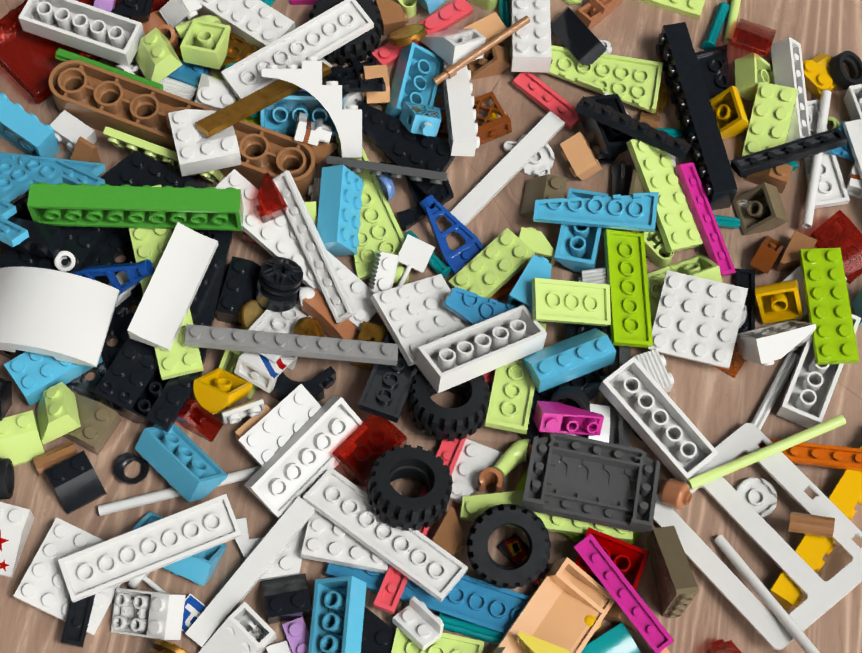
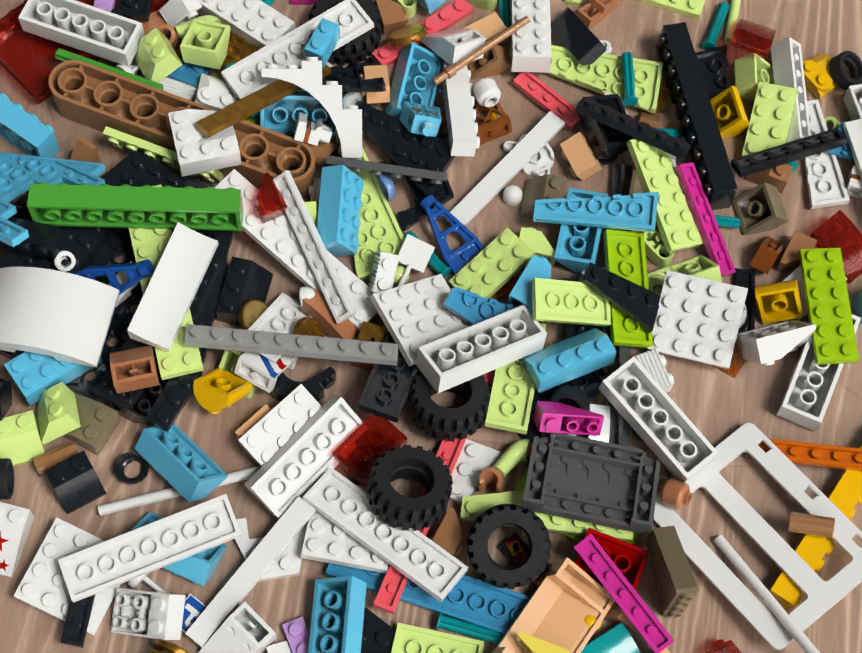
white brick [50,110,97,153] -> none
clear red slope [176,400,223,442] -> none
white slope [220,398,265,424] -> none
black wheel [255,257,303,312] -> none
black slope [262,573,312,624] -> none
white bracket [392,596,444,651] -> none
yellowish green piece [688,414,846,489] -> none
white tile [736,477,777,518] -> none
white axle [751,352,799,430] -> none
white piece [802,90,832,229] -> none
none -> nougat slope [110,345,160,394]
none -> medium azure brick [305,18,341,68]
none -> white head [473,78,501,107]
none -> white piece [503,185,523,206]
none -> black wing [582,262,660,333]
none -> teal axle [622,52,638,106]

